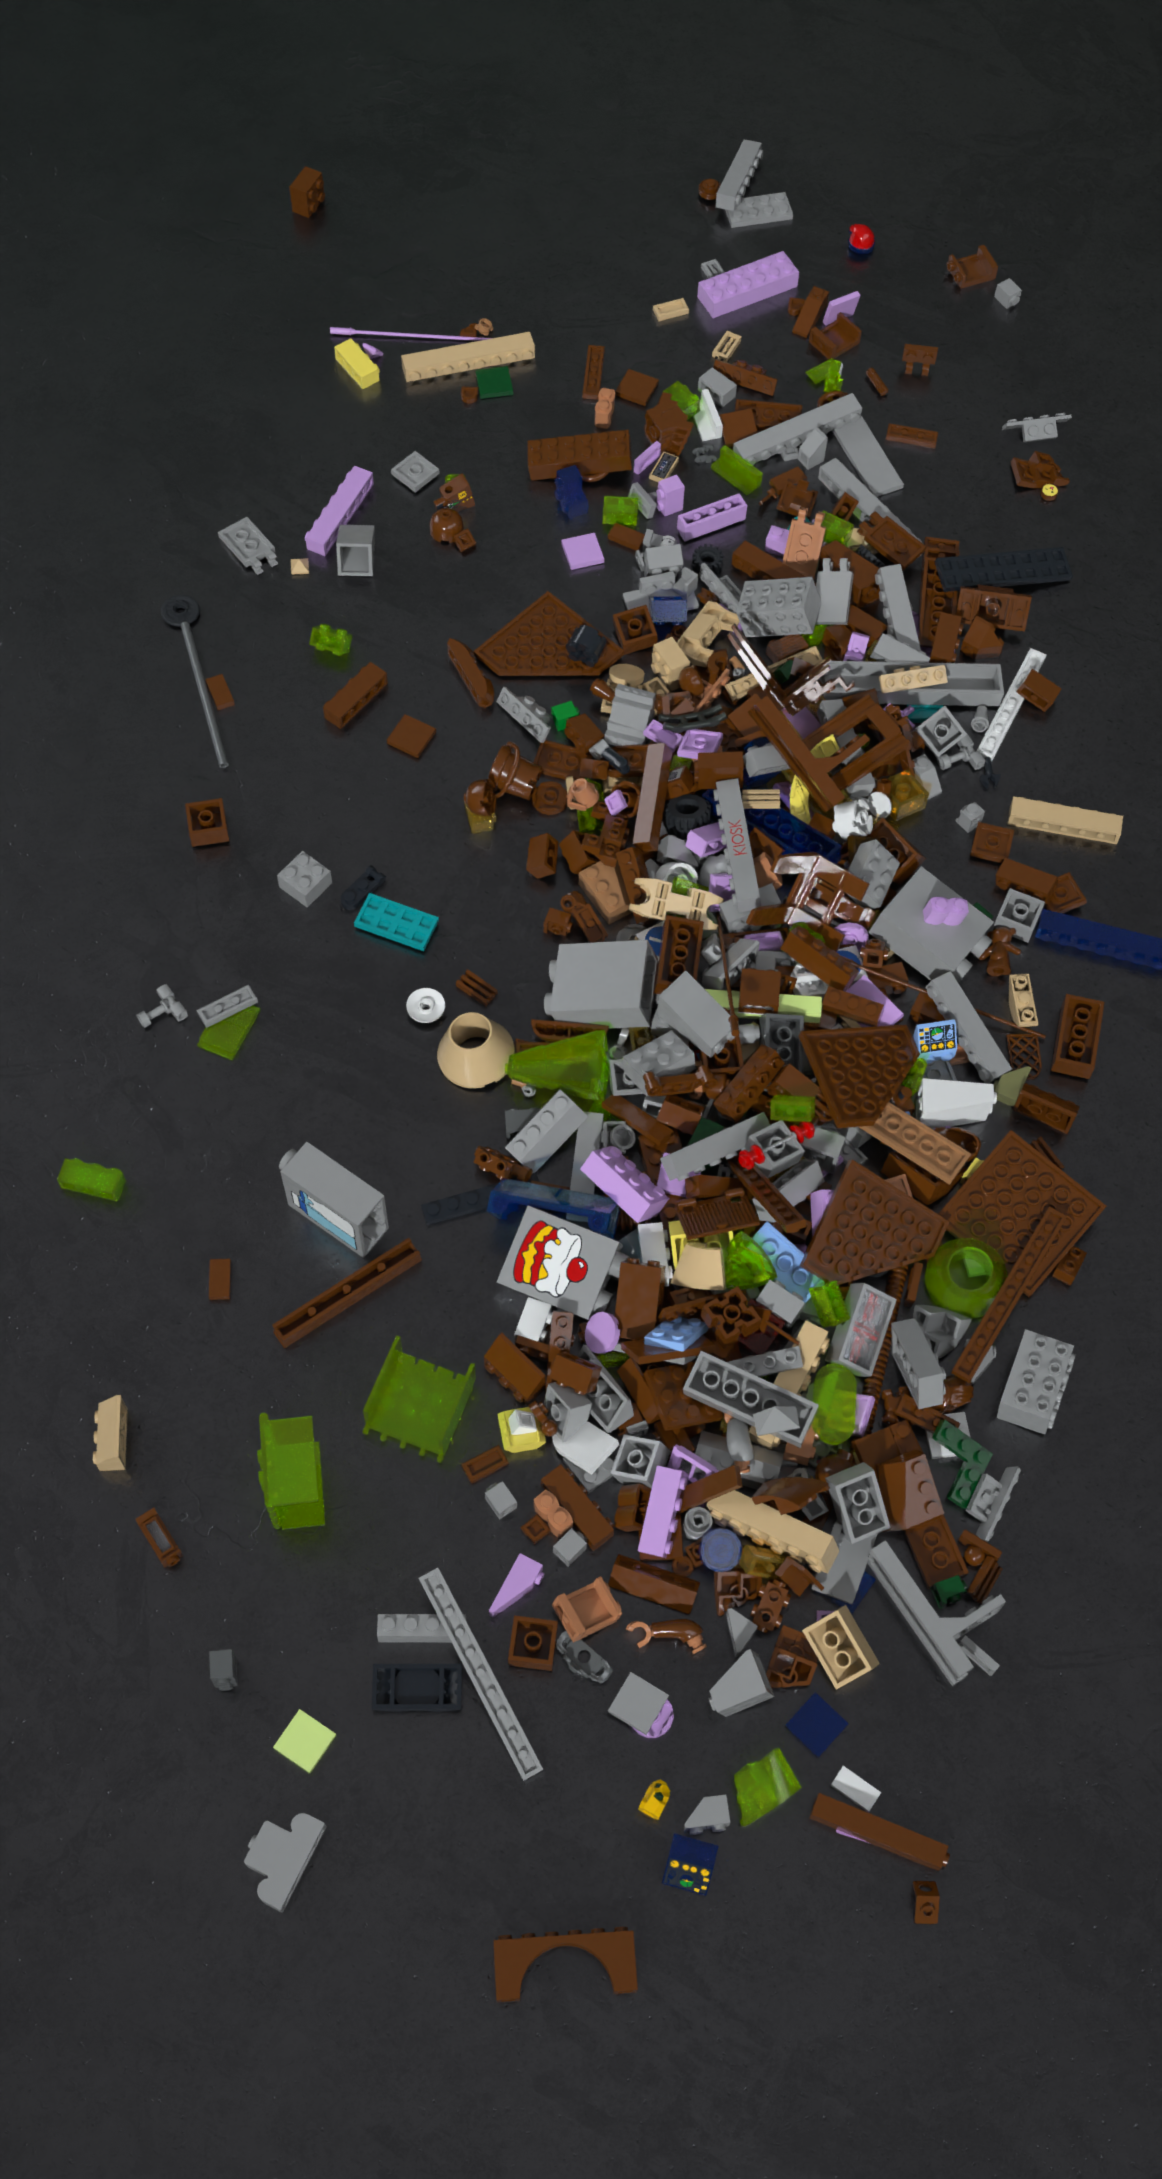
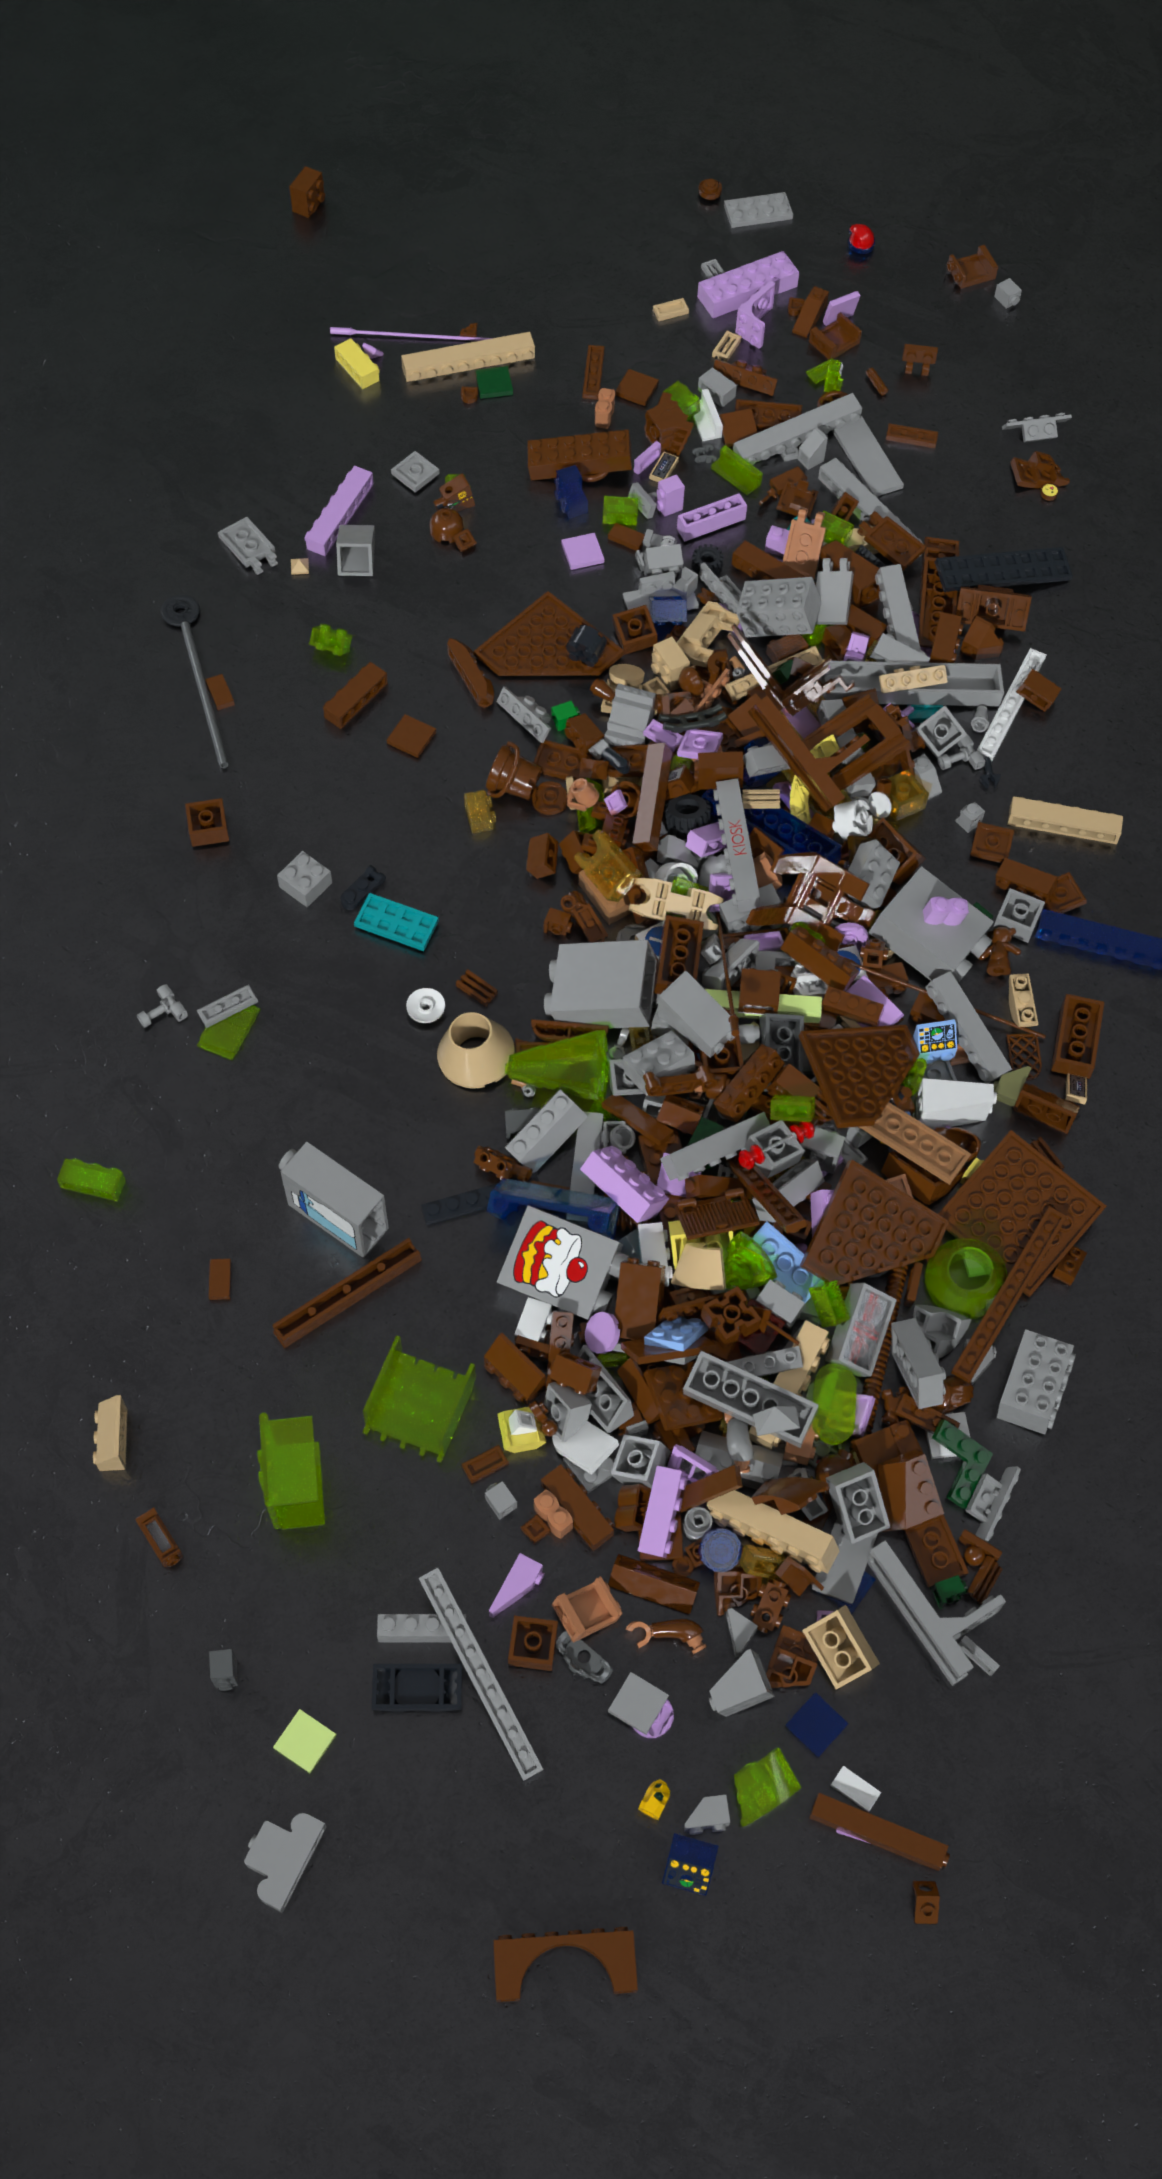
reddish brown cylinder [464,779,497,816] -> none
medium nougat plate [475,318,493,336] -> none
light grey brick [553,1528,587,1567] -> none
light grey brick [716,139,764,211] -> none
none -> clear yellow brick [574,829,643,902]
none -> lavender bracket [735,280,776,348]
none -> tile [1066,1073,1087,1104]

